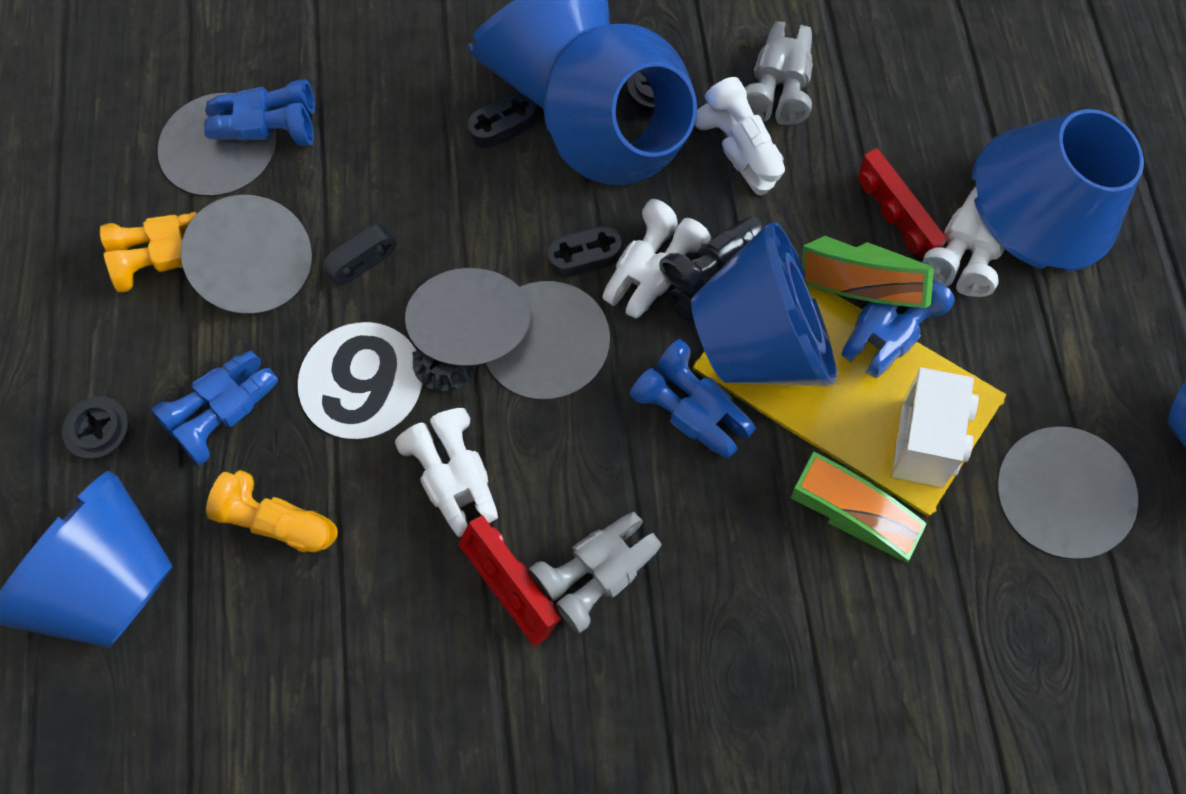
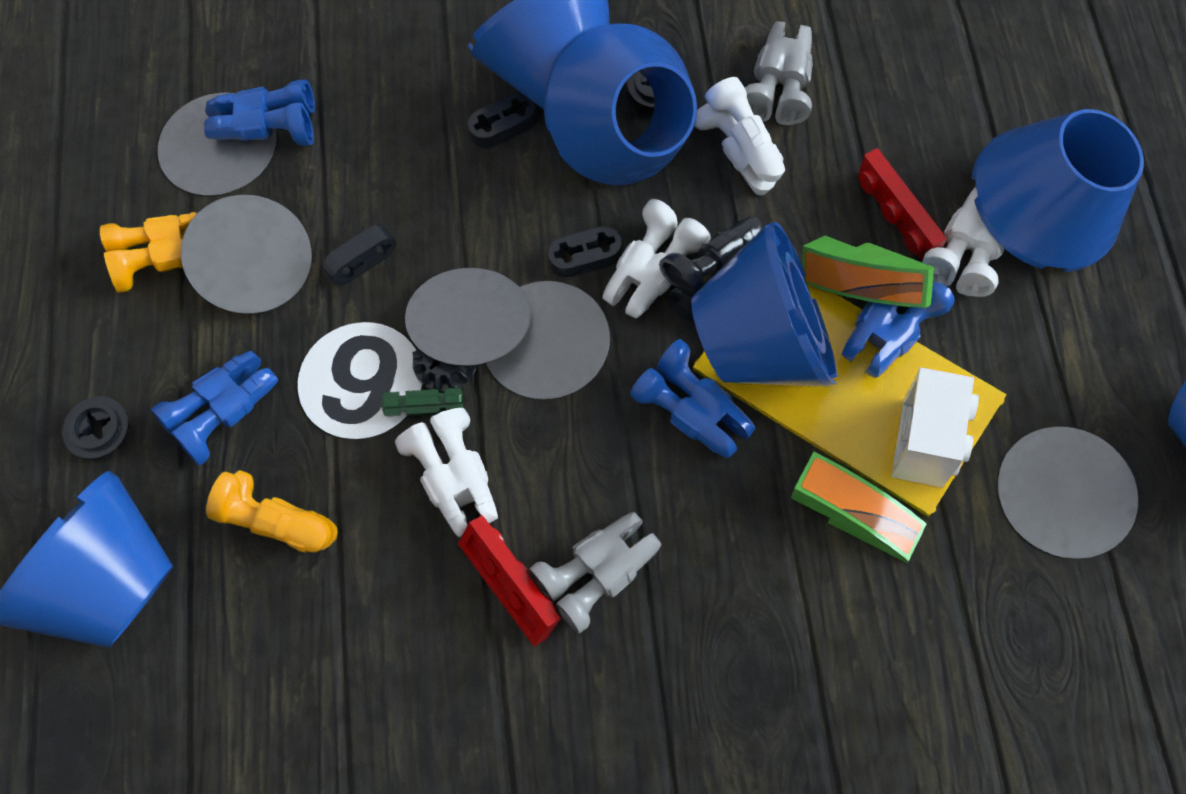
none -> dark green axle [381,388,464,417]

